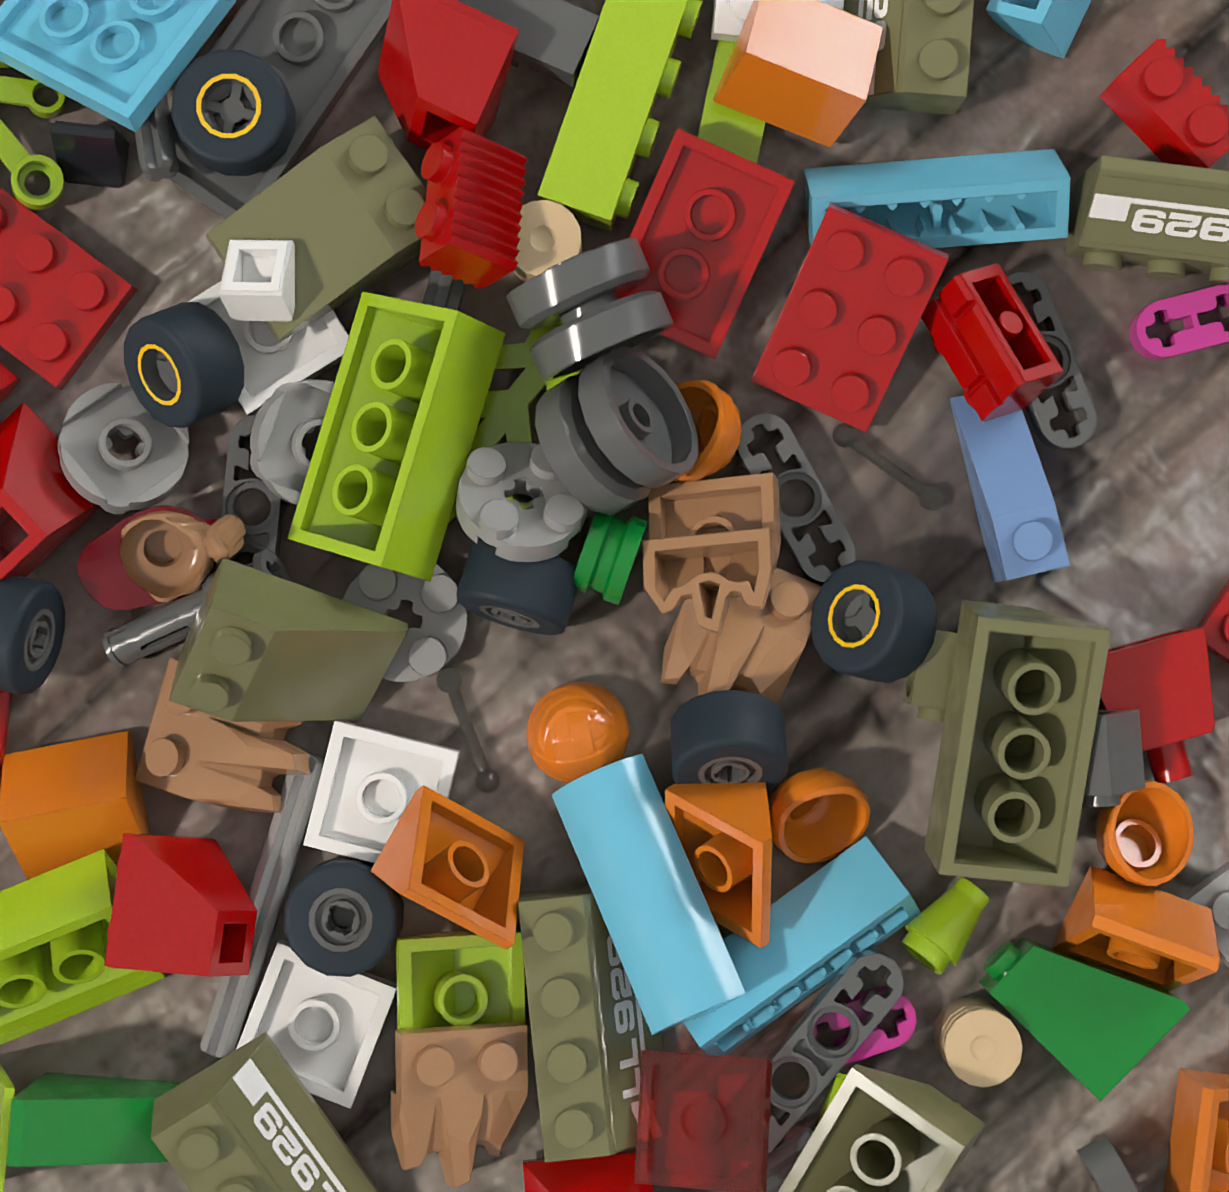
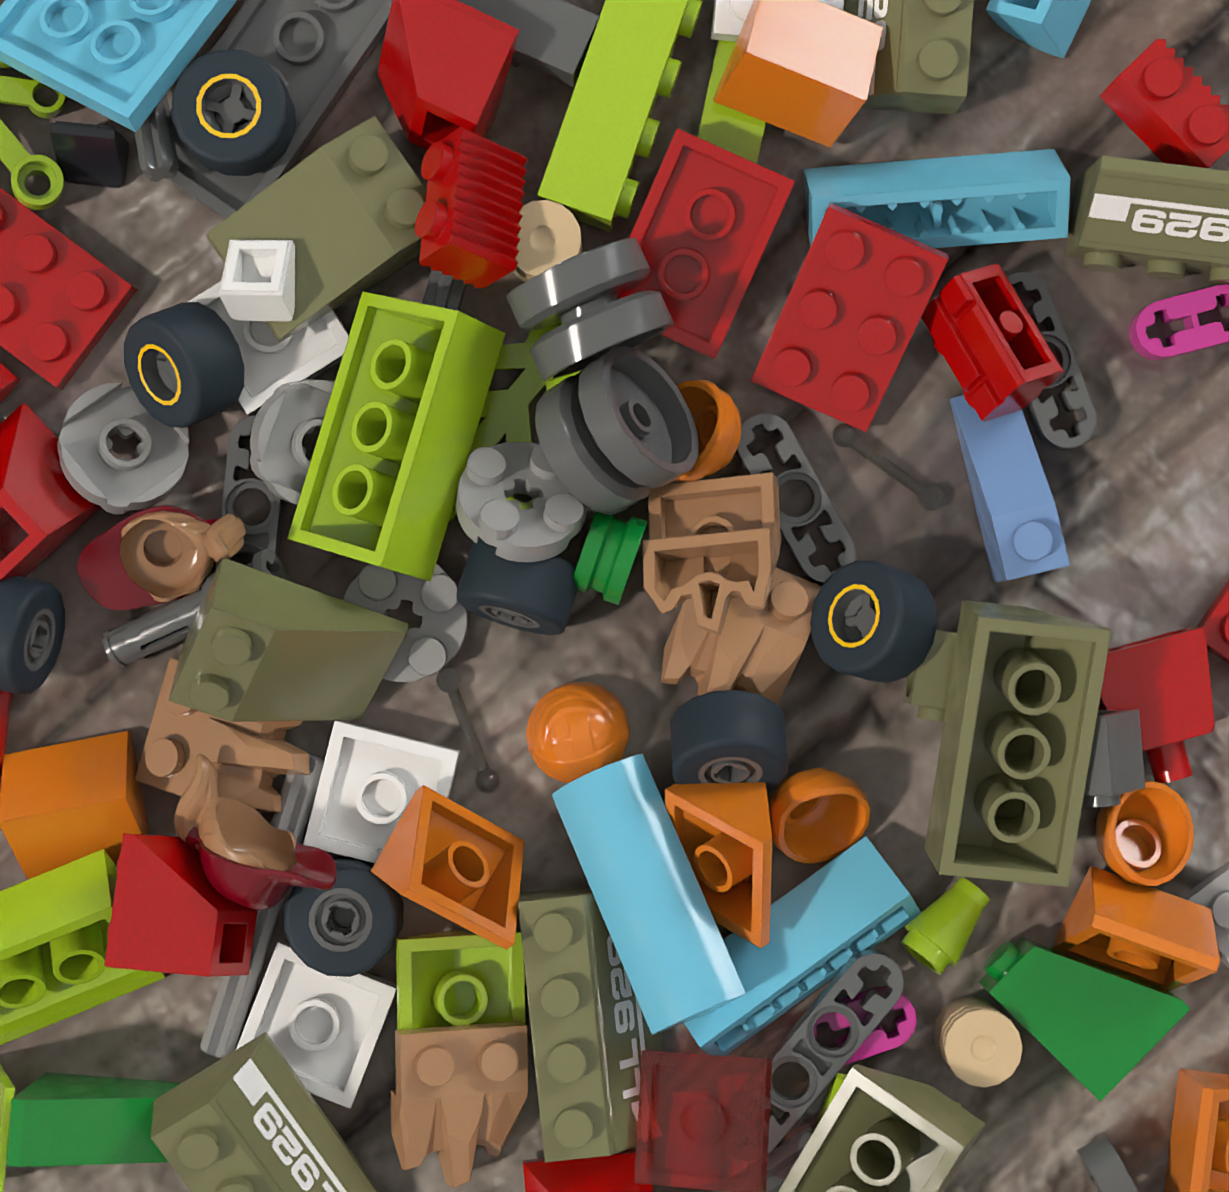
none -> hair [174,754,337,910]

